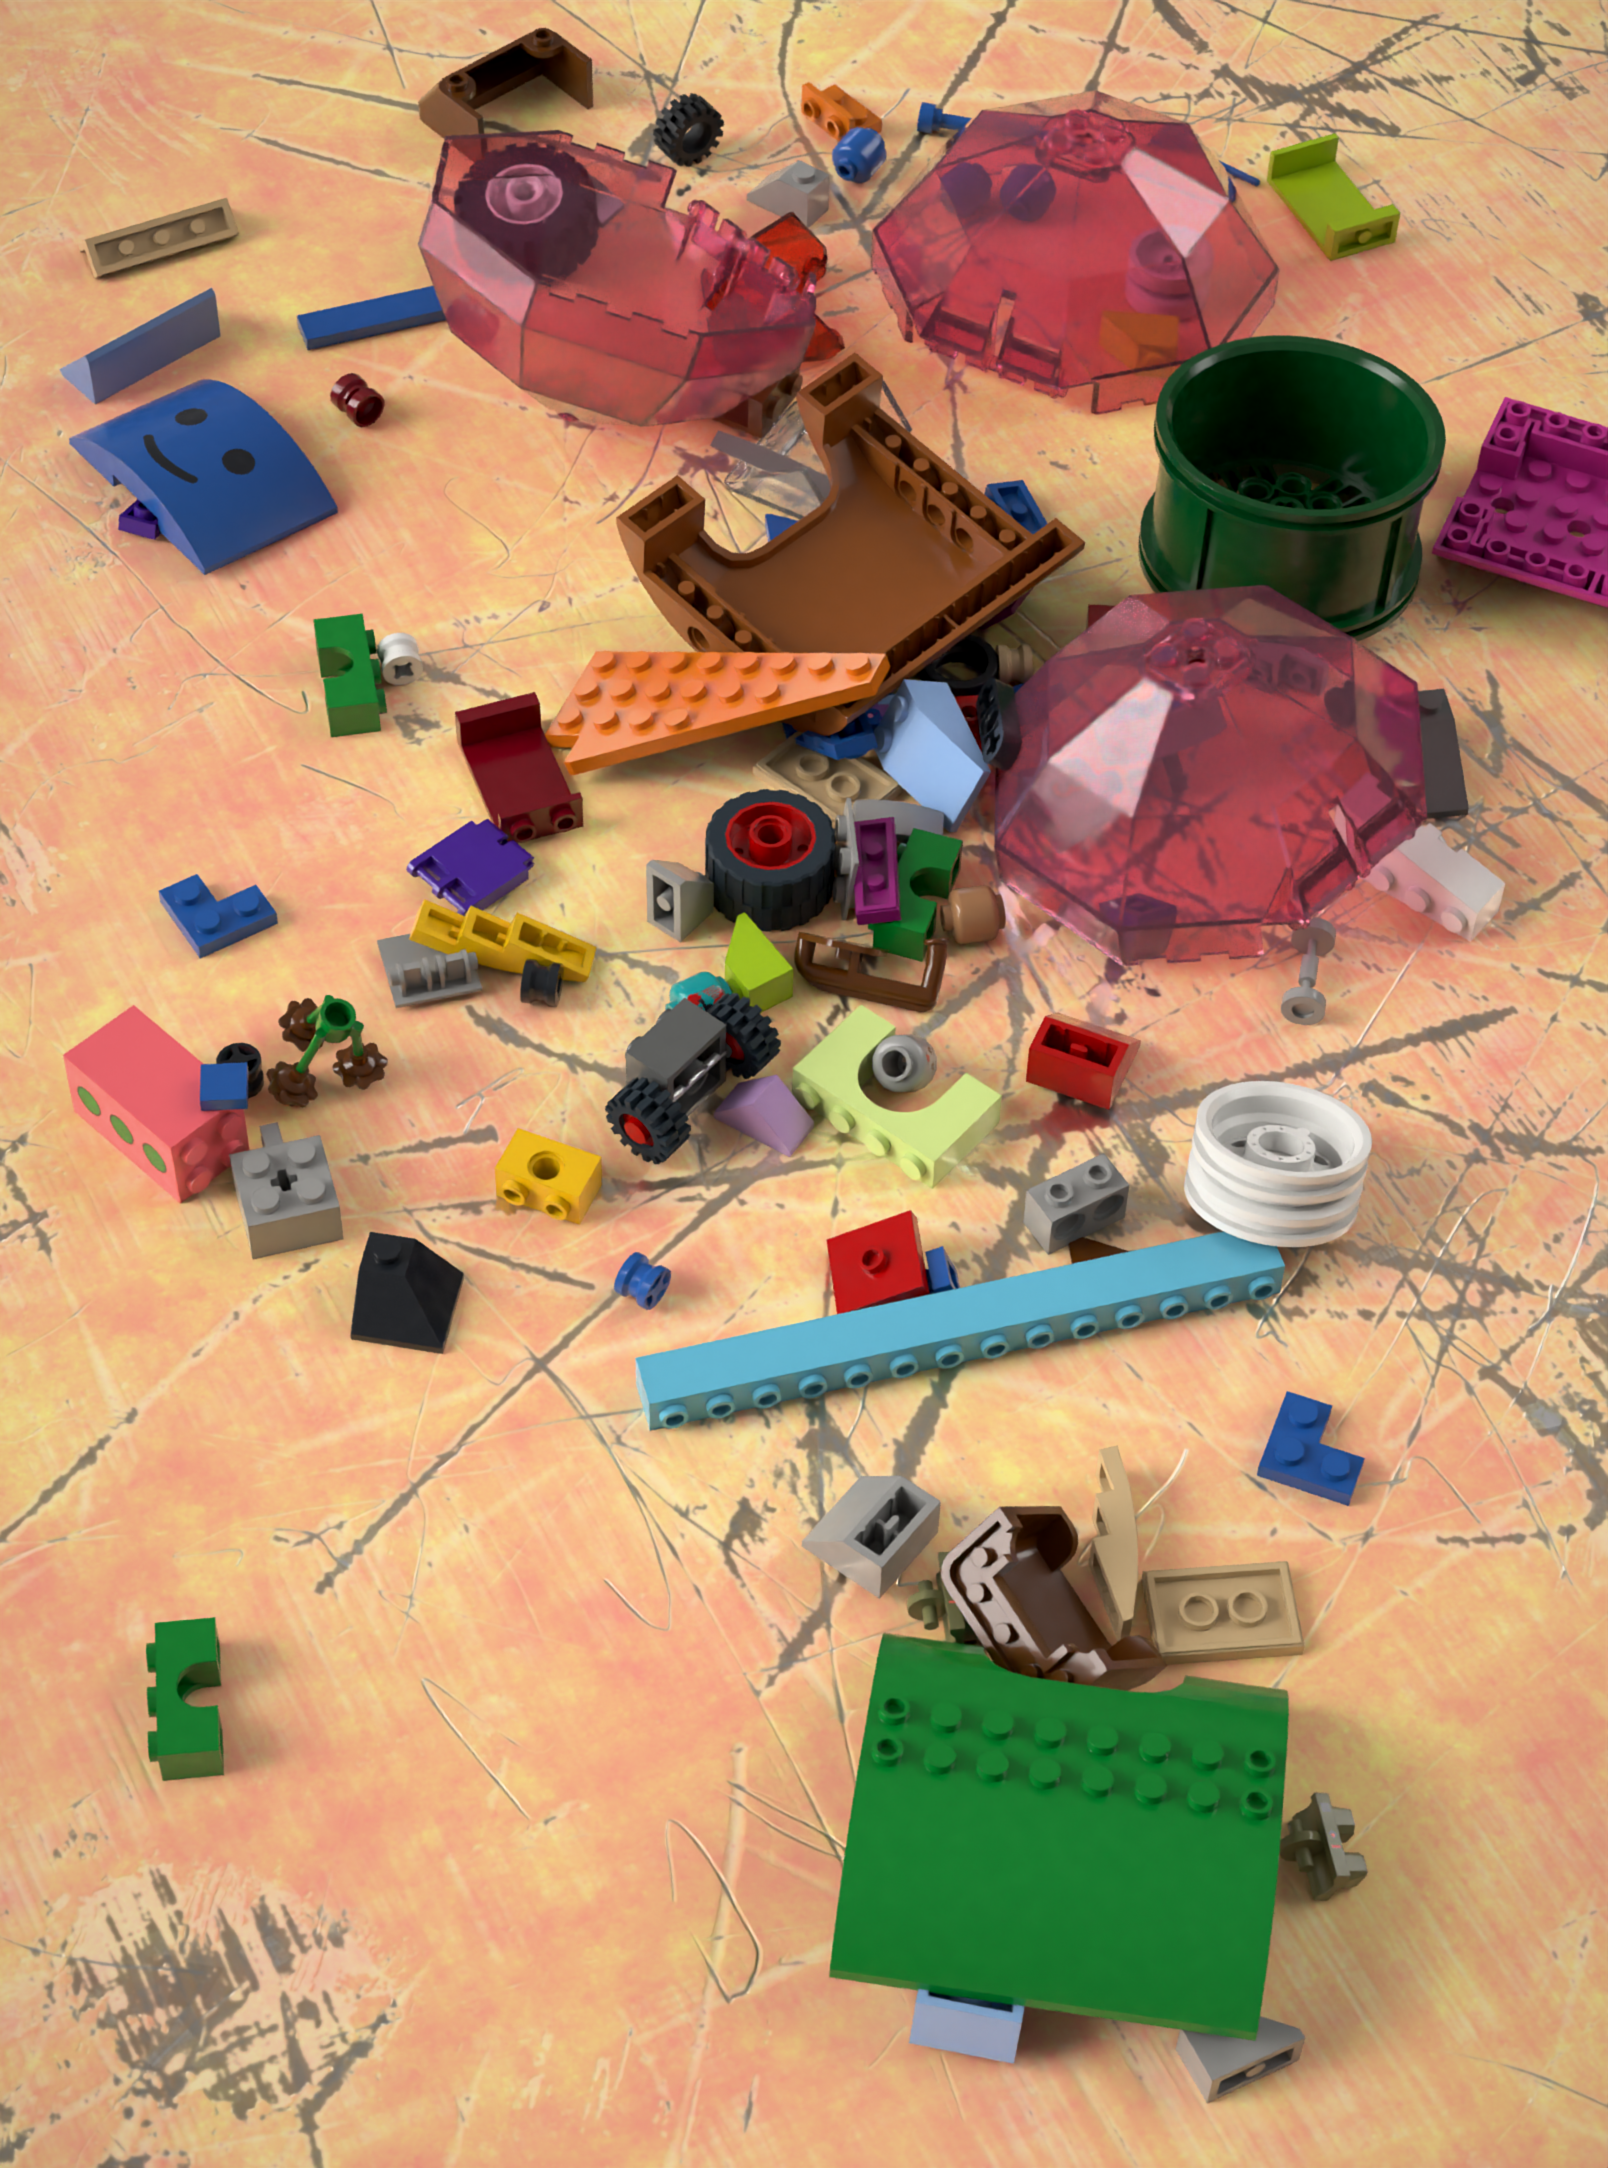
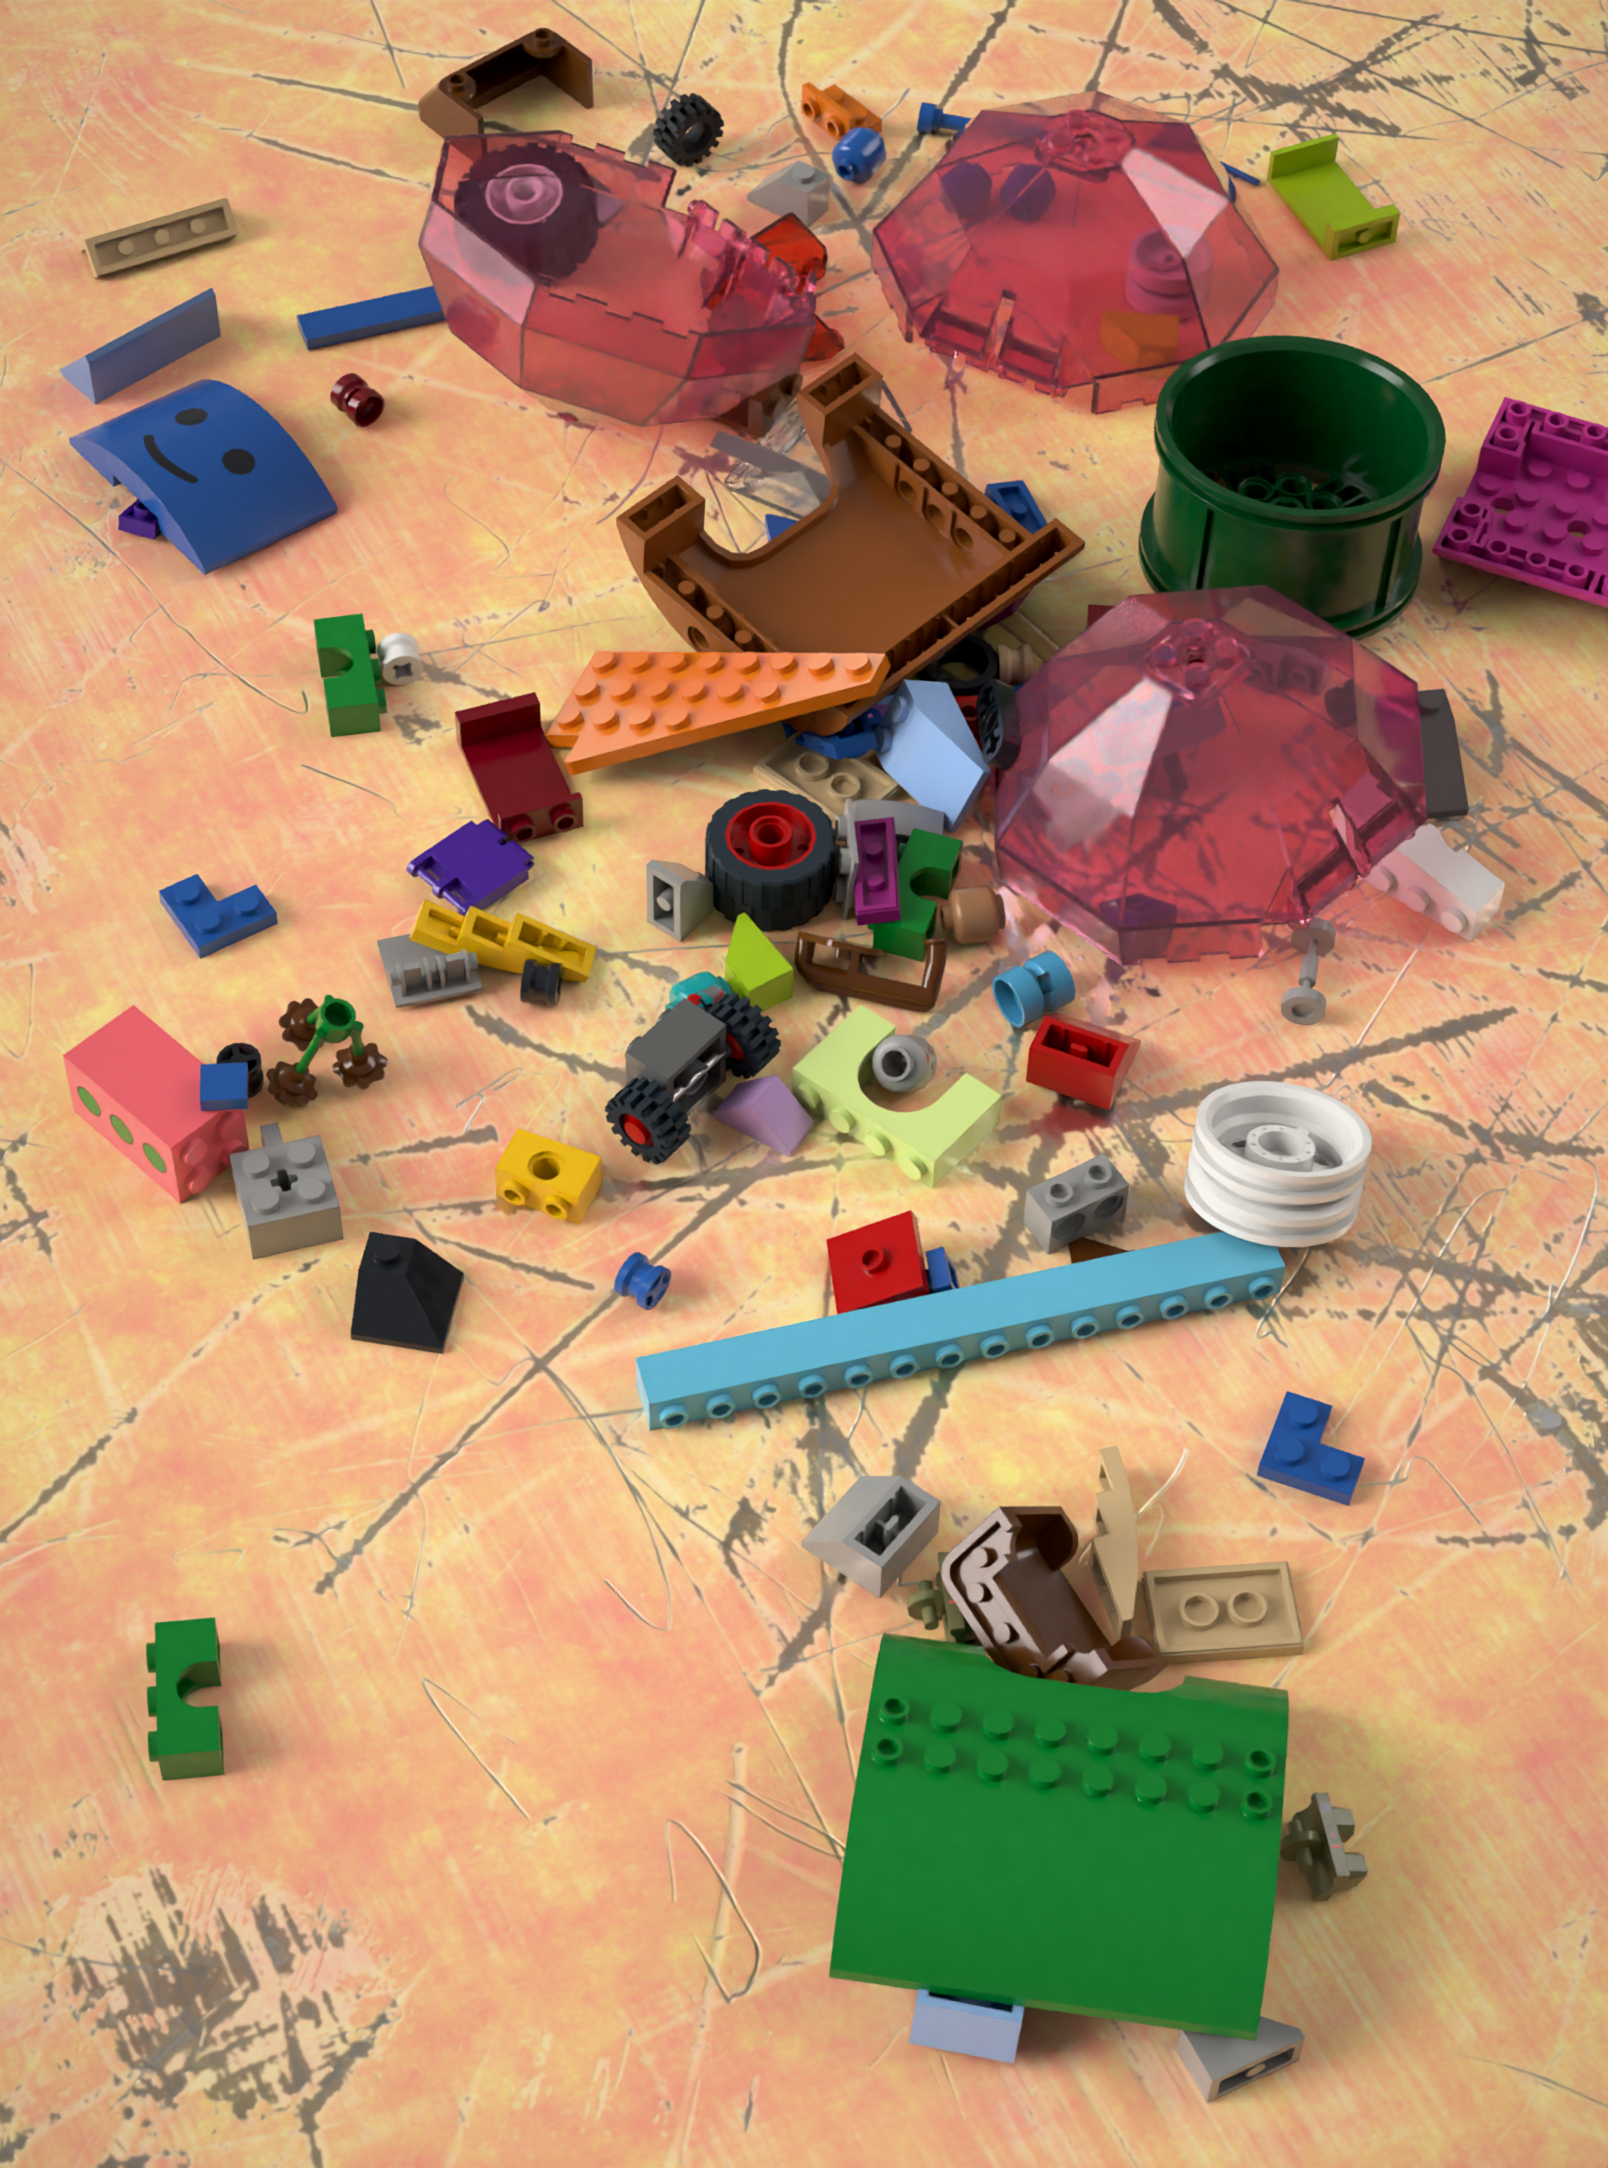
none -> dark azure wheel [992,951,1076,1028]

